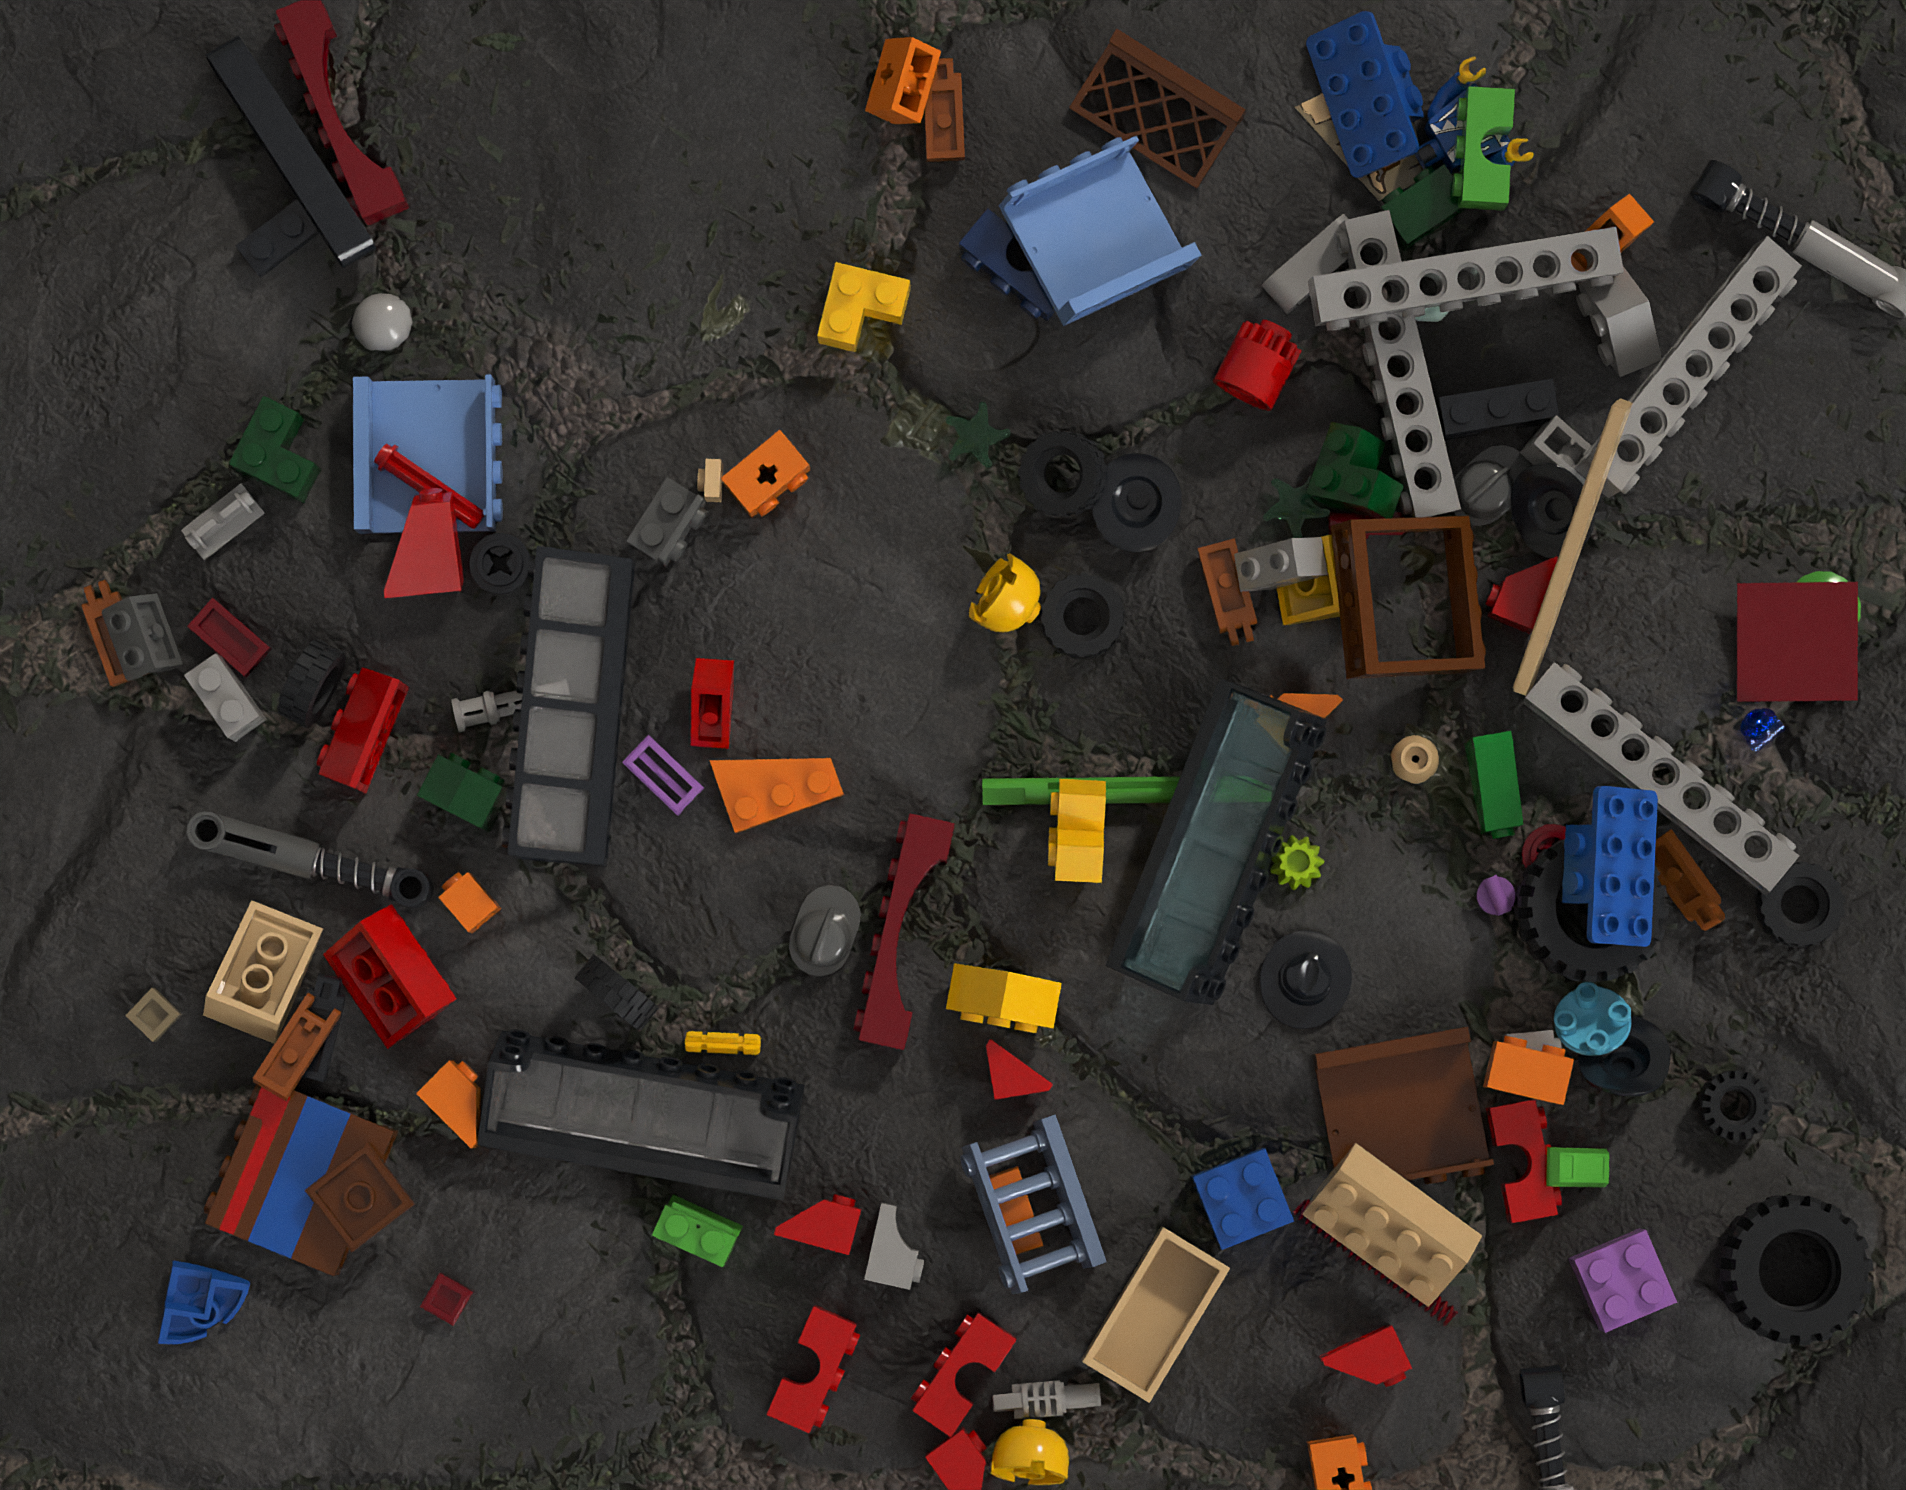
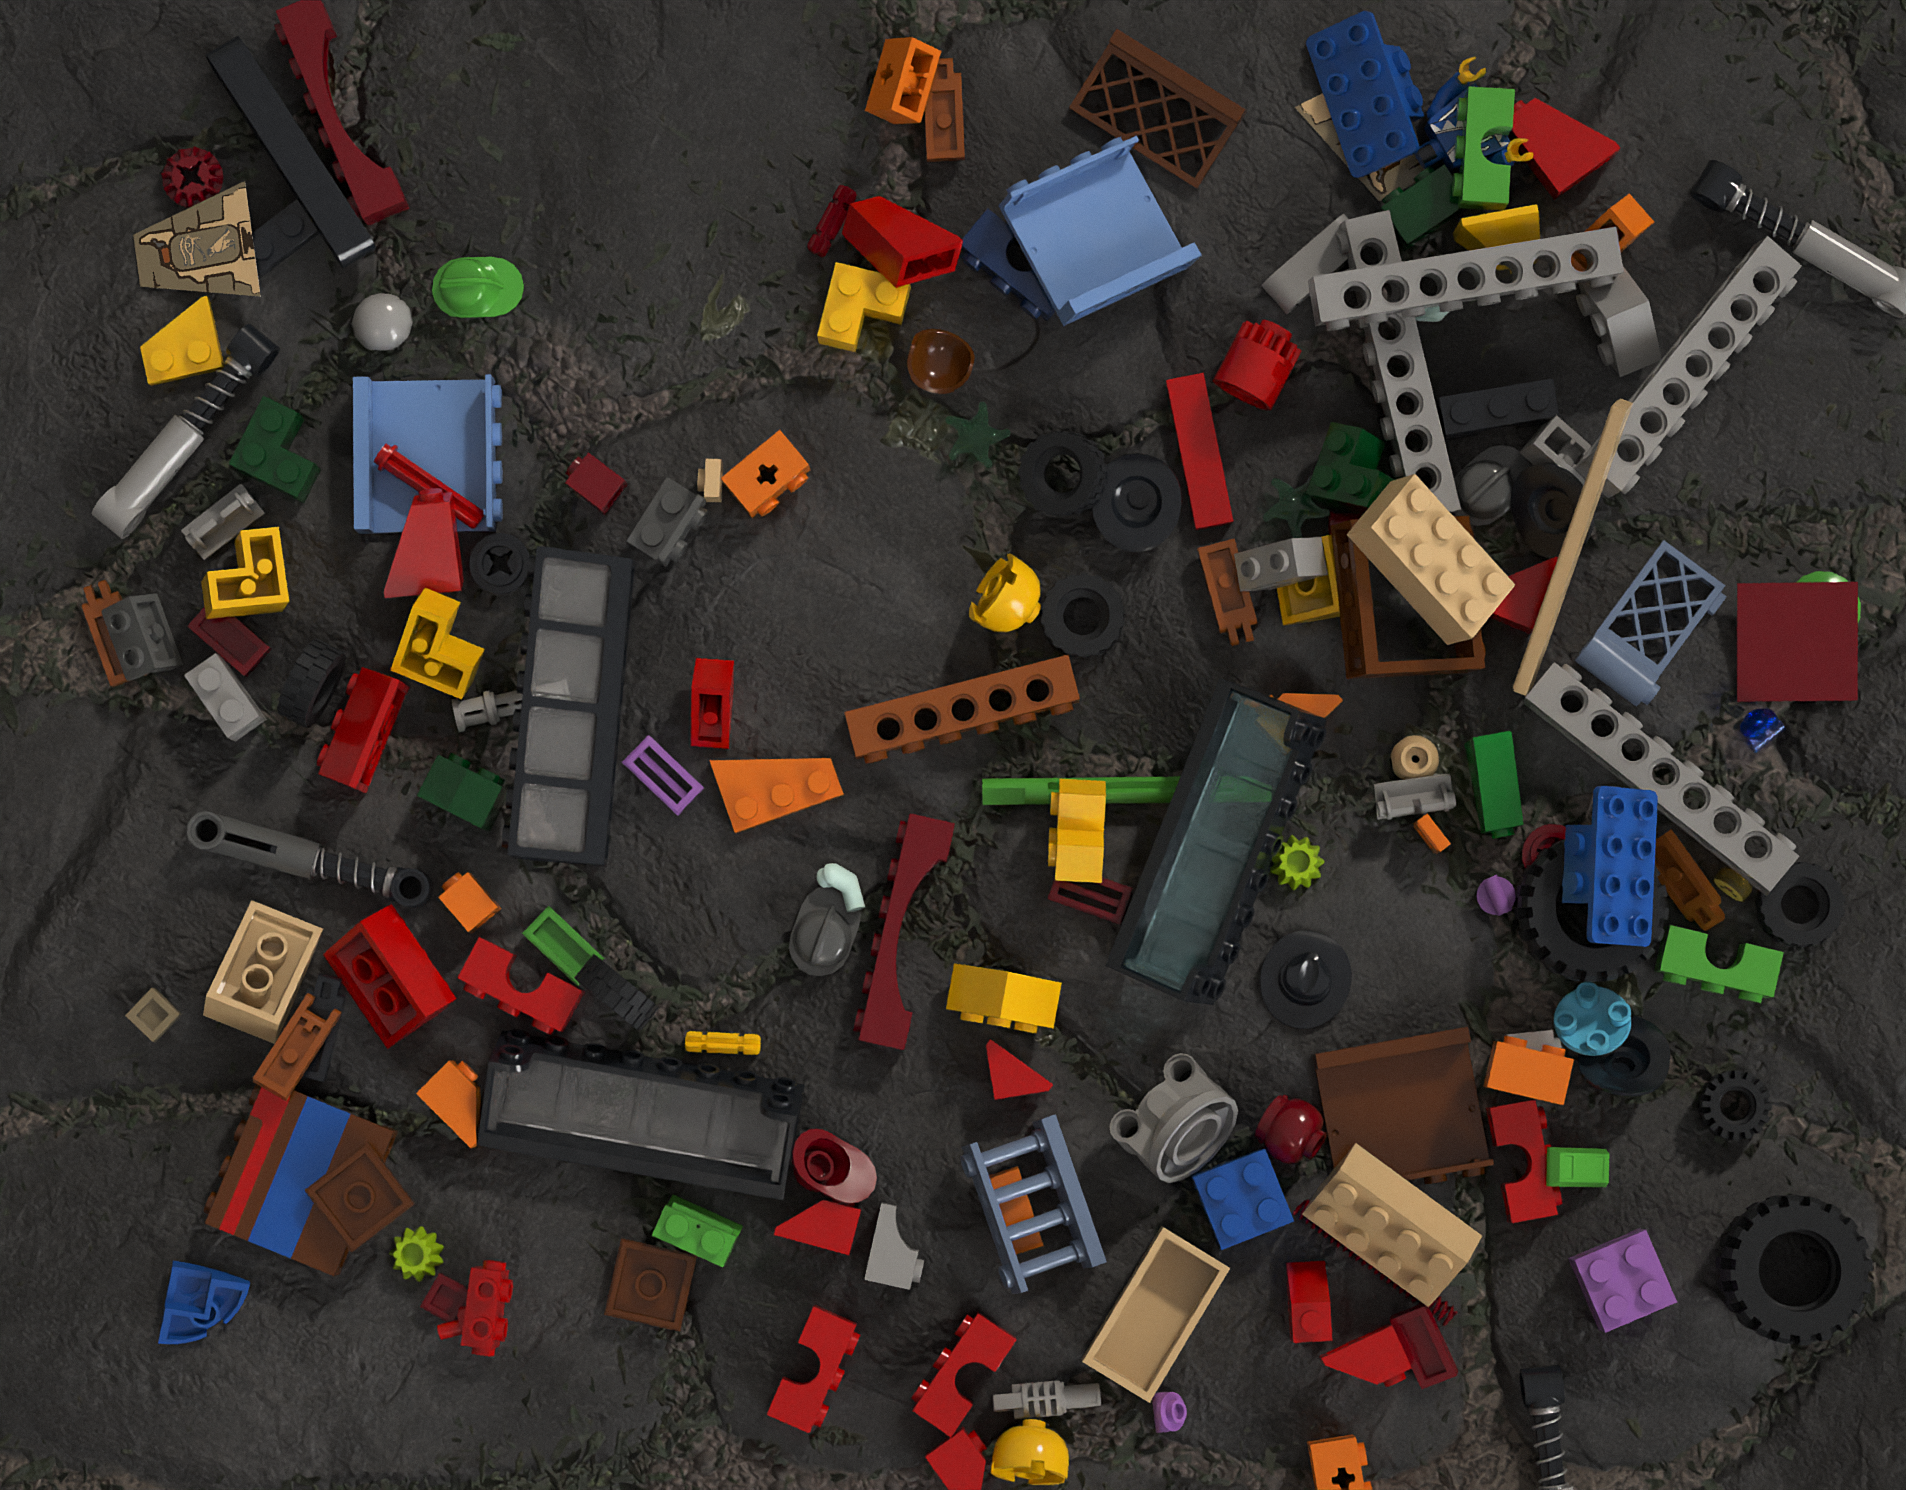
none -> piece [92,323,280,539]
none -> sticker [133,181,261,297]
none -> yellow wing [140,296,225,386]
none -> dark red gear [161,146,223,208]
none -> yellow brick [201,527,289,619]
none -> lime piece [389,1226,444,1282]
none -> yellow brick [391,588,485,700]
none -> bright green piece [432,257,524,318]
none -> red brick [437,1260,513,1356]
none -> red arch [458,937,585,1035]
none -> bright green tile [522,906,605,986]
none -> dark red brick [565,452,628,515]
none -> reddish brown plate [604,1238,697,1332]
none -> dark red piece [791,1129,877,1204]
none -> dark red axle [807,185,857,257]
none -> light aqua arm [816,863,865,913]
none -> red slope [842,196,963,288]
none -> dark orange brick [844,655,1080,764]
none -> reddish brown helmet [907,329,975,394]
none -> dark red tile [1047,877,1133,925]
none -> light grey piece [1109,1053,1238,1183]
none -> medium lavender plate [1152,1392,1187,1433]
none -> red tile [1166,373,1234,530]
none -> dark red piece [1255,1095,1327,1164]
none -> red slope [1286,1261,1332,1343]
none -> tan piece [1347,474,1515,645]
none -> light grey hinge [1374,773,1456,820]
none -> dark red tile [1389,1303,1458,1389]
none -> orange tile [1413,813,1451,854]
none -> yellow slope [1453,204,1540,274]
none -> red slope [1507,98,1620,200]
none -> sand blue piece [1574,540,1727,707]
none -> bright green arch [1654,925,1784,1004]
none -> clear yellow tile [1713,867,1752,903]

